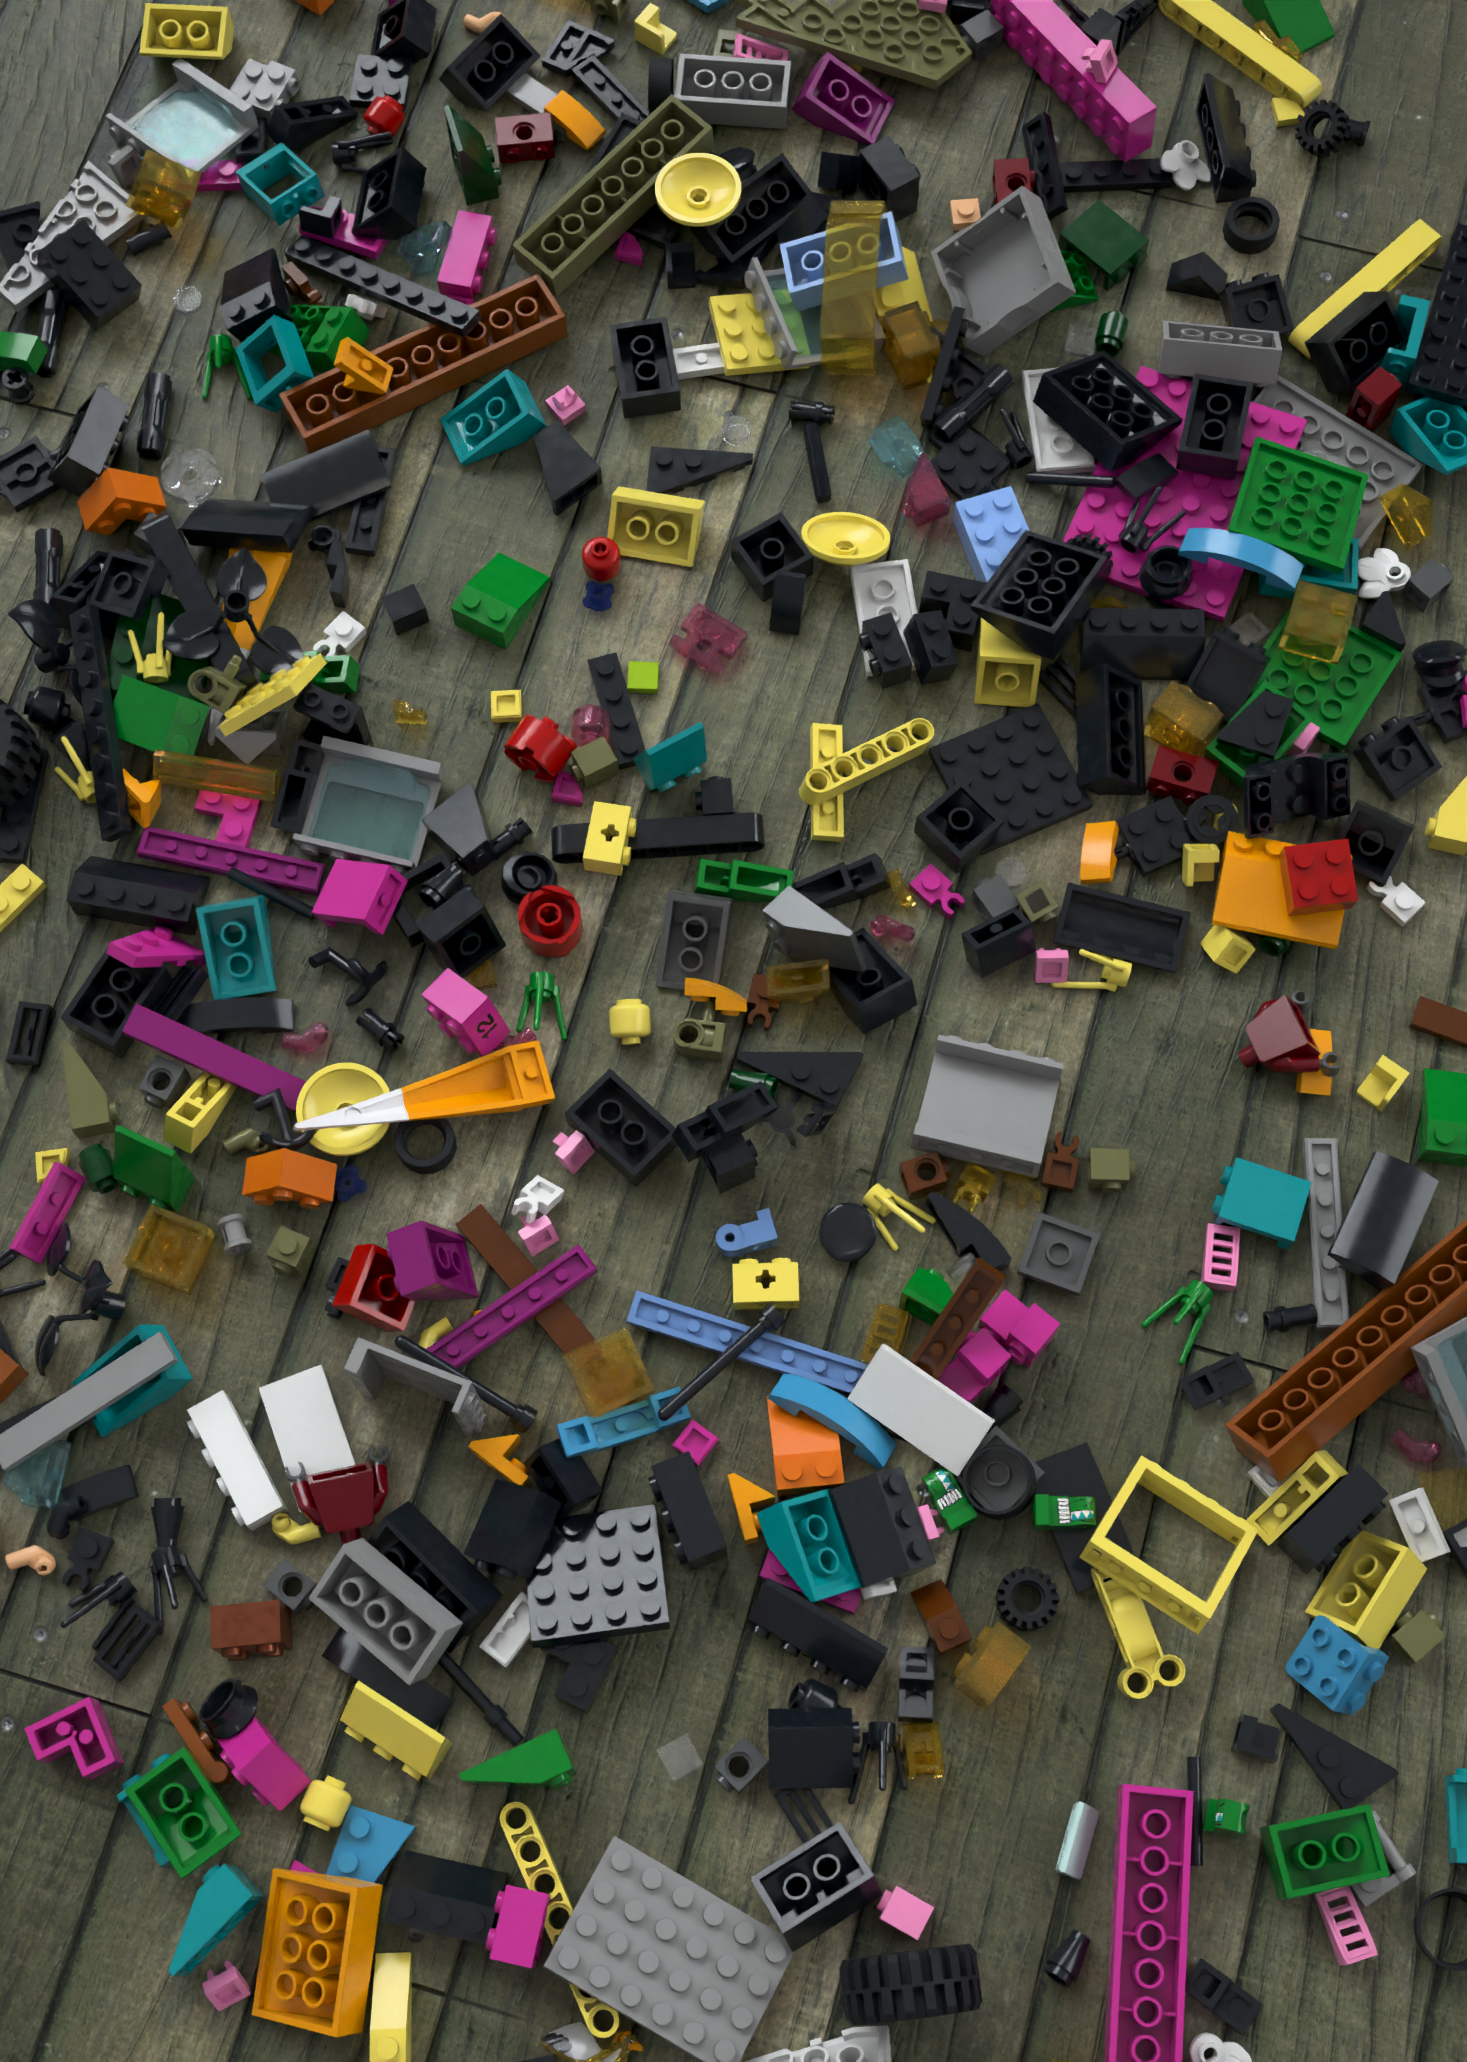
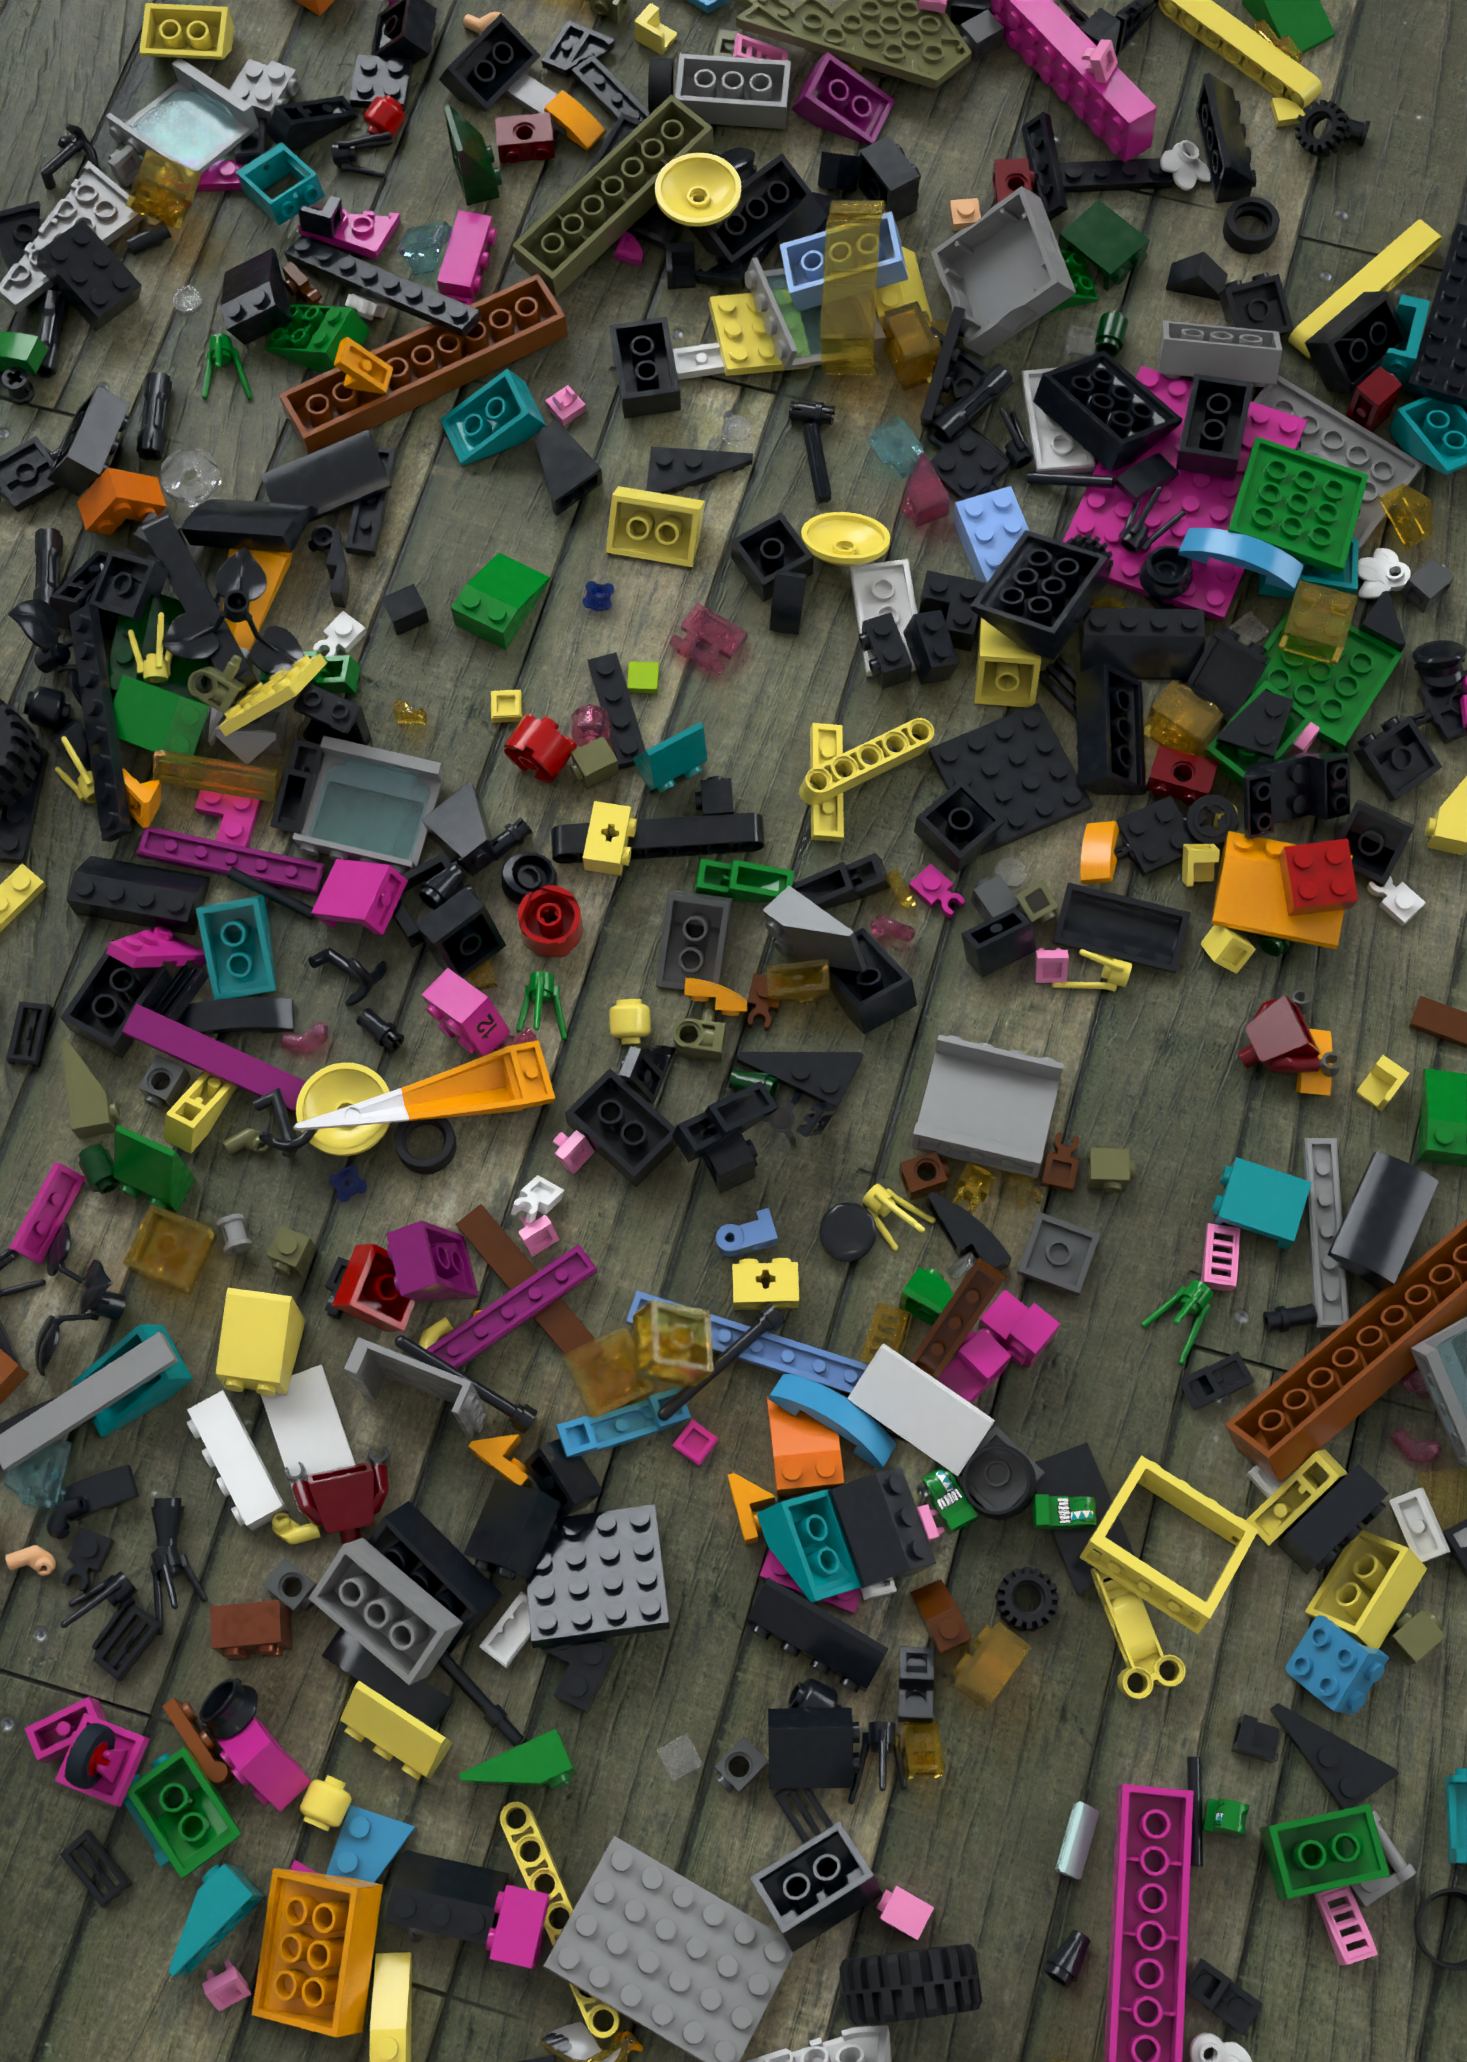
light yellow tile [35,1148,70,1186] -> none
teal window [236,315,314,413] -> none
orange brick [242,1148,337,1209] -> none
black slope [352,147,426,241] -> none
dark pink tile [552,770,583,807] -> none
red head [582,537,621,581] -> none
black brick [648,1451,728,1571] -> none
black cone [982,1384,1024,1432] -> none
none -> black piece [40,123,98,190]
none -> plate [55,1713,150,1807]
none -> black tile [60,1829,133,1908]
none -> light yellow slope [216,1288,306,1397]
none -> black wing [619,1045,675,1103]
none -> clear yellow brick [633,1300,714,1387]

